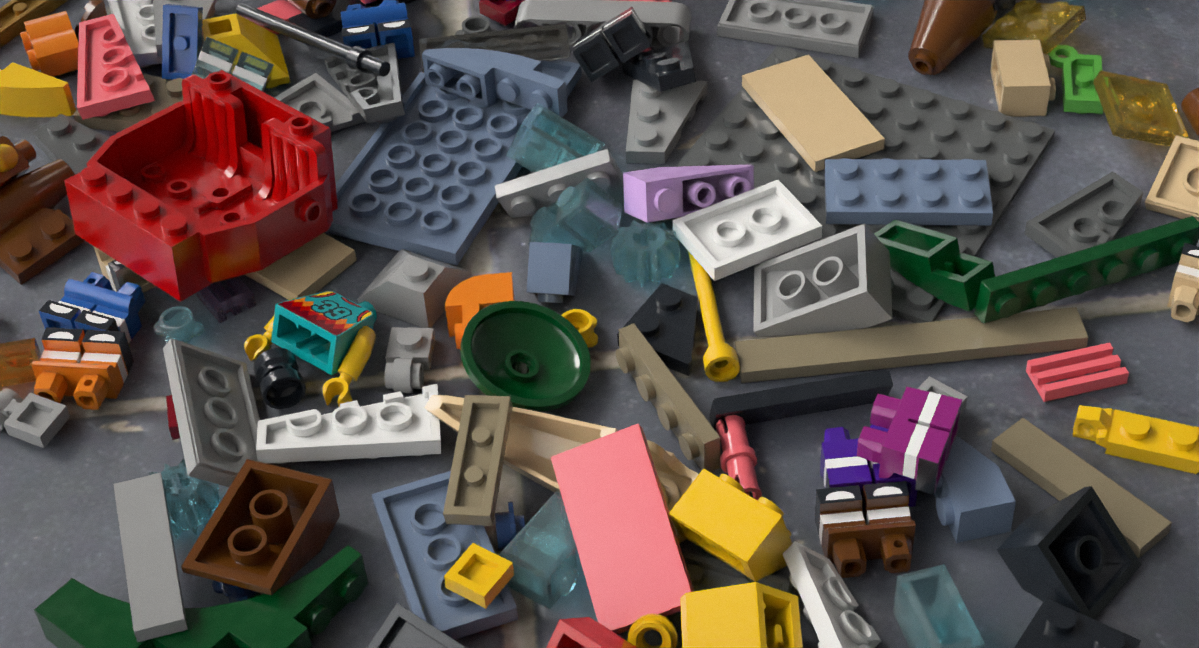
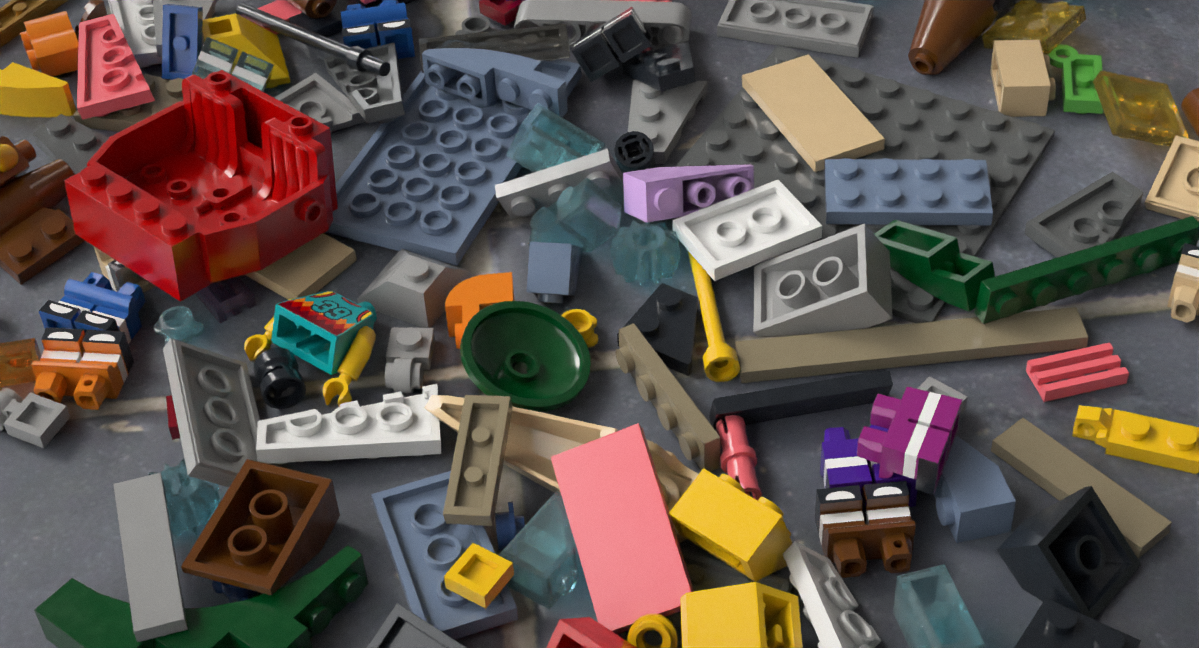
none -> black wheel [614,131,656,173]

